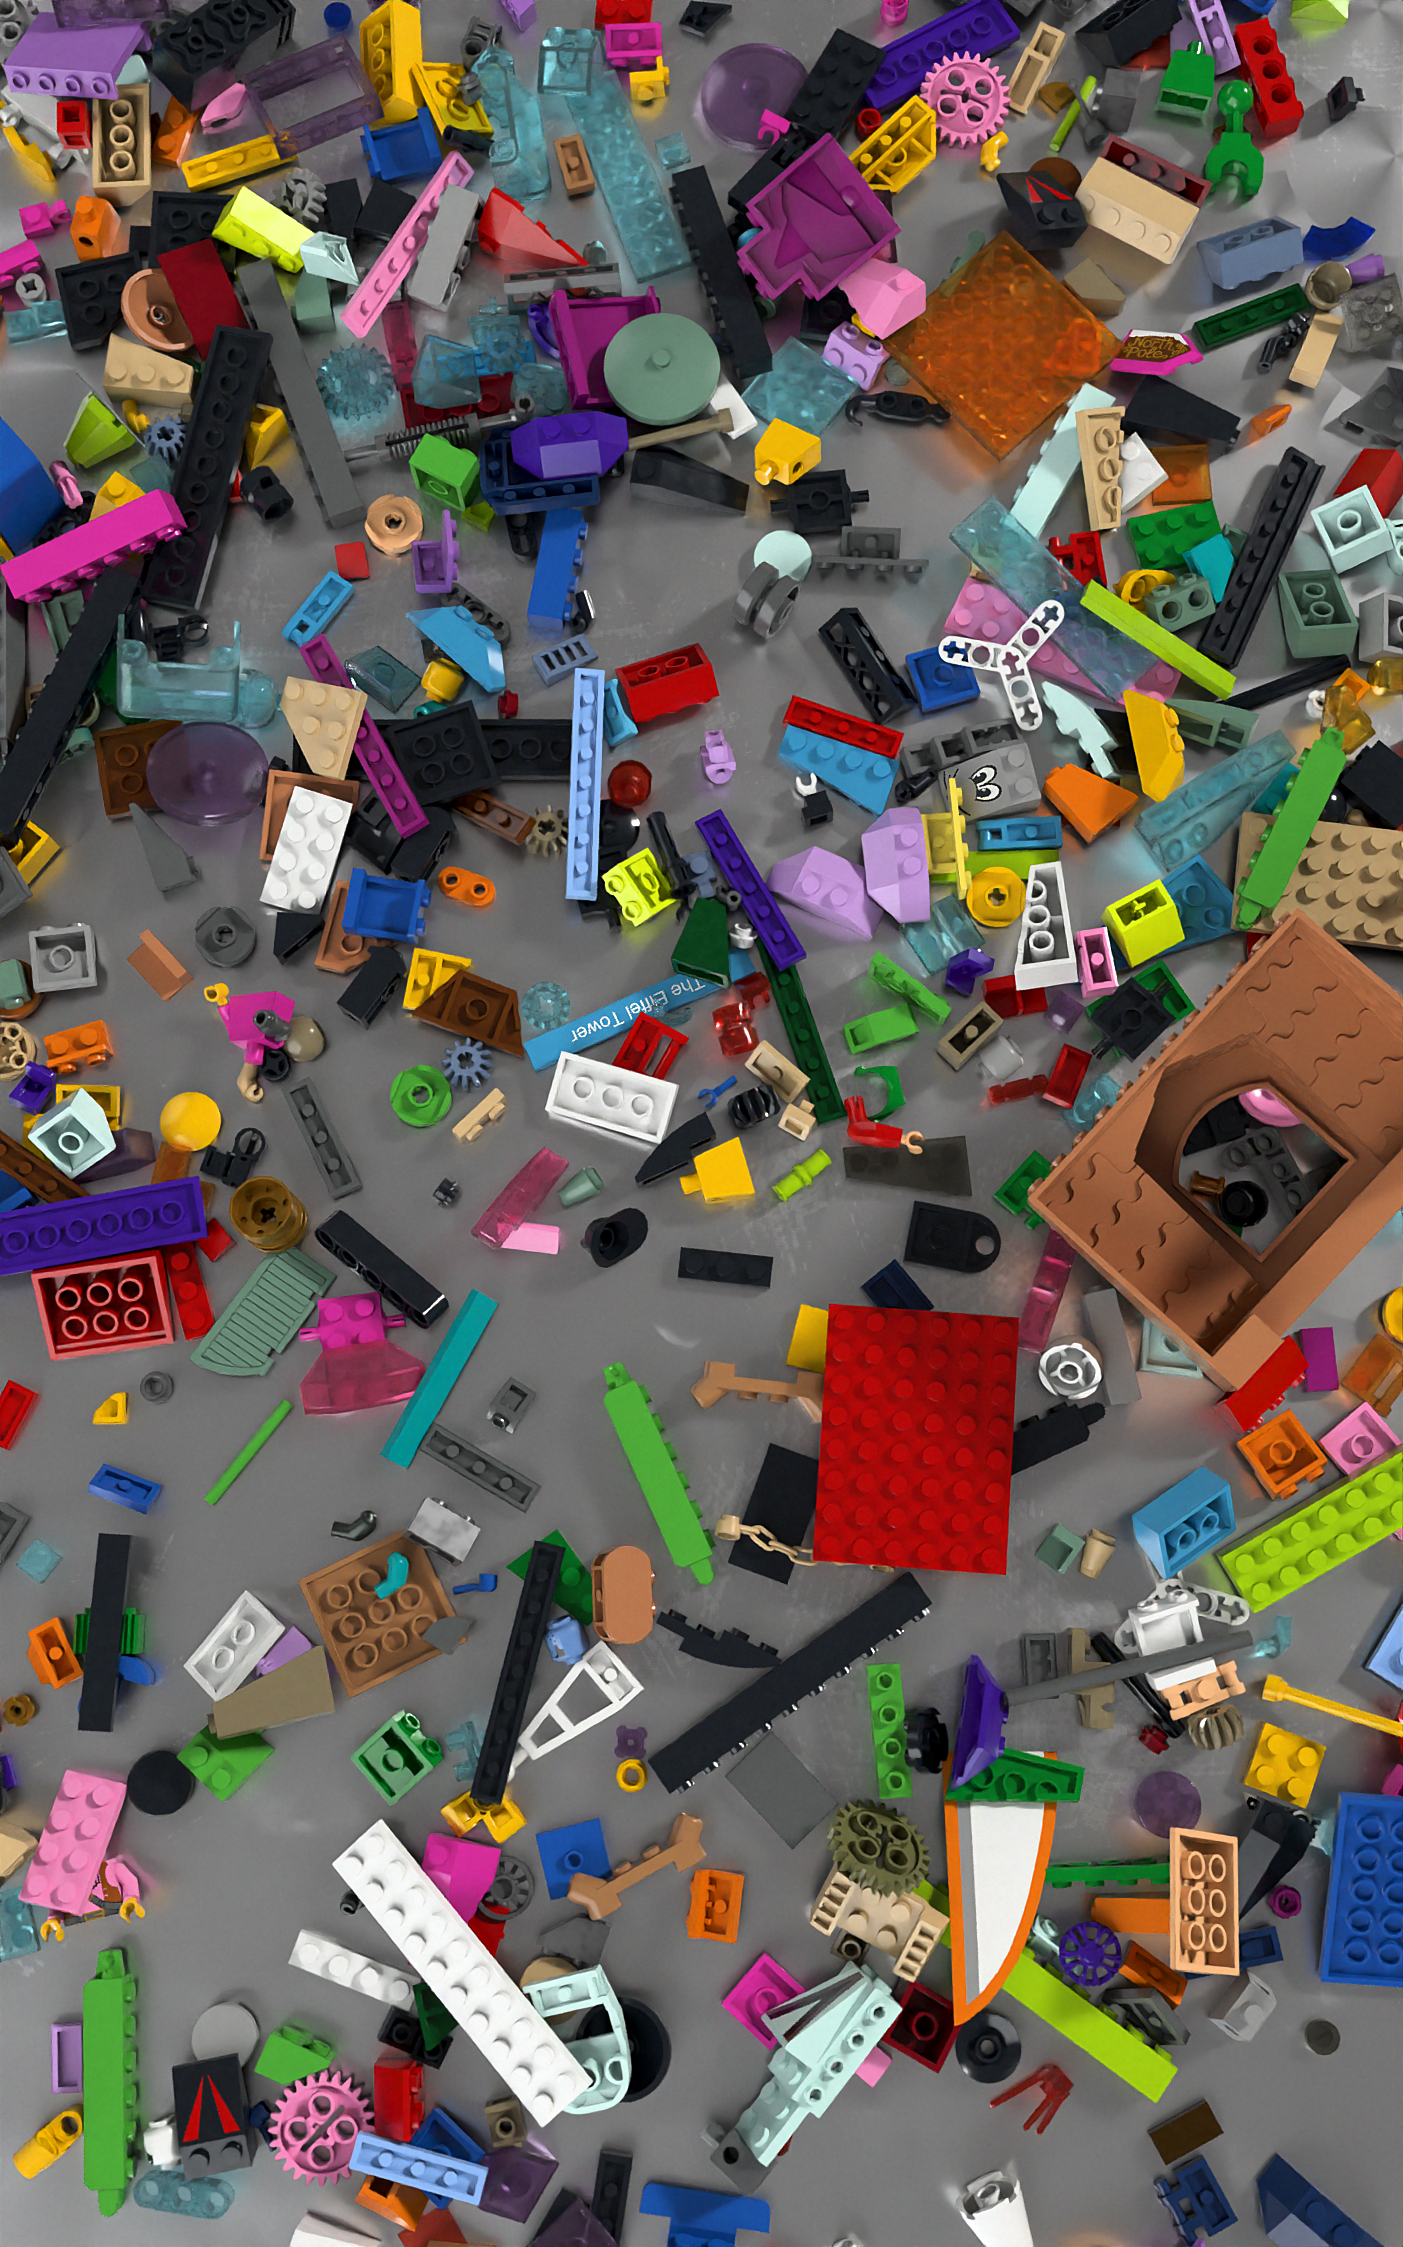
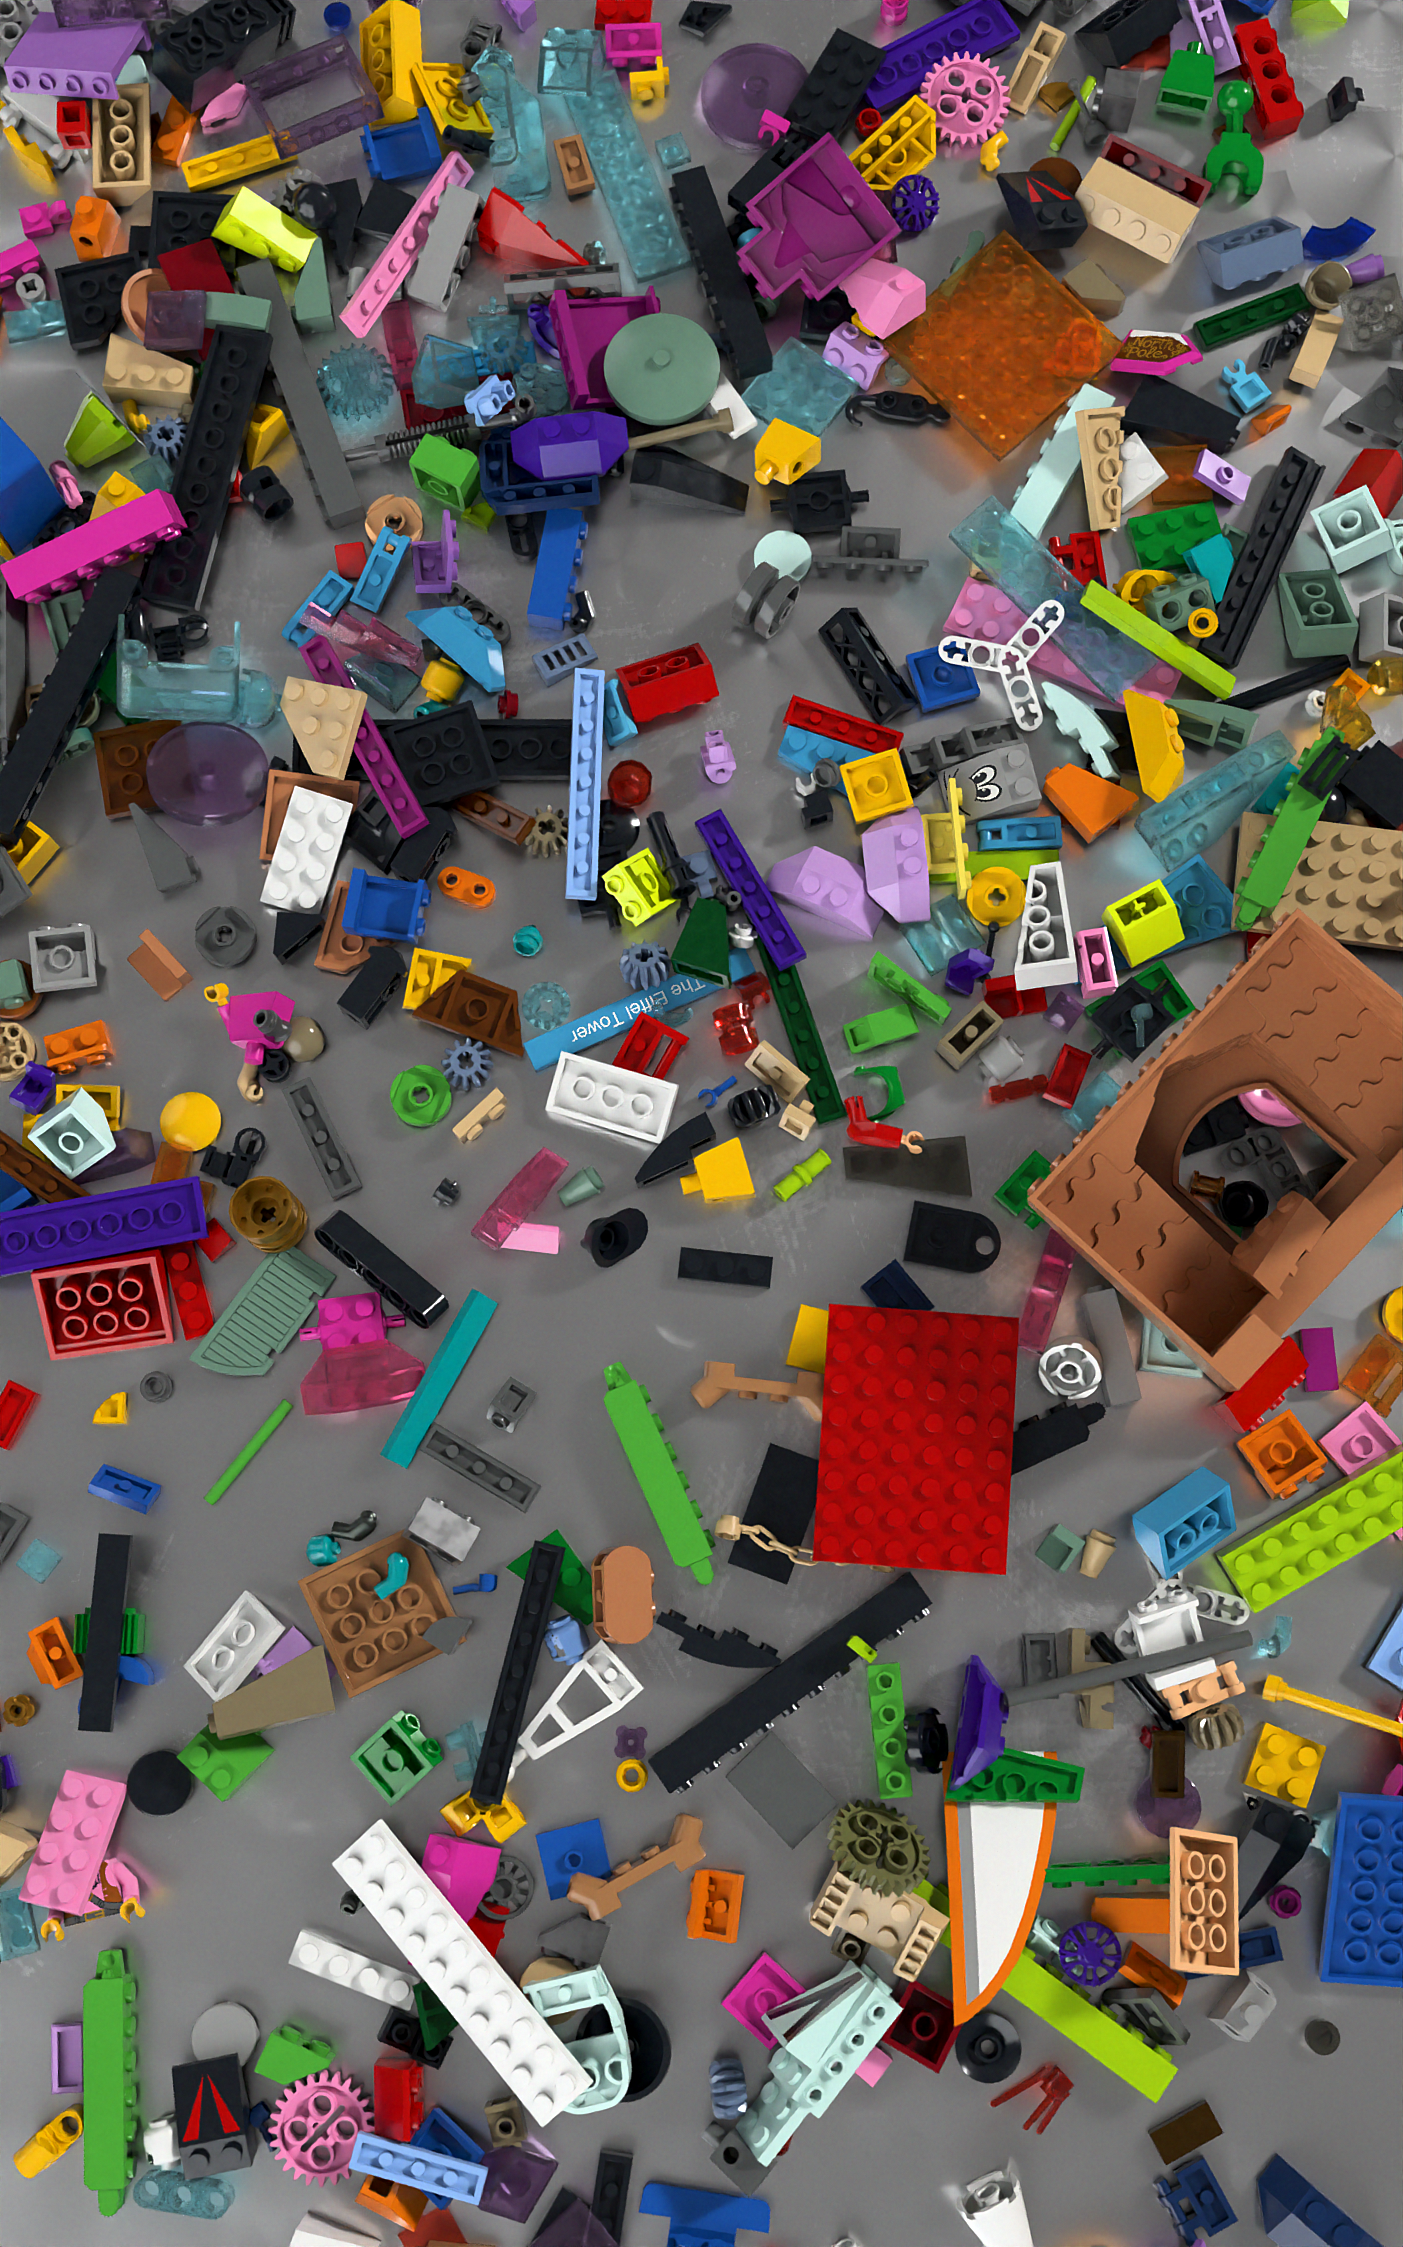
light aqua slope [300,231,360,286] -> none
none -> clear purple plate [143,290,207,350]
none -> sand green slope [181,292,273,333]
none -> black hair [291,181,337,231]
none -> clear pink slope [299,601,423,667]
none -> teal piece [306,1534,341,1567]
none -> dark azure plate [350,526,412,614]
none -> light blue hips [464,375,516,427]
none -> teal plate [513,925,543,956]
none -> sand blue gear [619,939,671,991]
none -> sand blue gear [709,2058,748,2120]
none -> dark grey plate [813,758,841,788]
none -> yellow plate [839,748,914,825]
none -> lime tile [846,1635,878,1664]
none -> dark purple wheel [889,174,940,232]
none -> black hinge [978,921,1000,984]
none -> clear light blue hand [1131,1003,1153,1047]
none -> dark brown tile [1150,1730,1185,1799]
none -> yellow plate [1188,608,1218,638]
none -> plate [1192,448,1251,505]
none -> medium azure plate [1221,359,1272,413]
none -> nougat wedge [1229,1190,1330,1300]
none -> black tile [1298,735,1361,802]

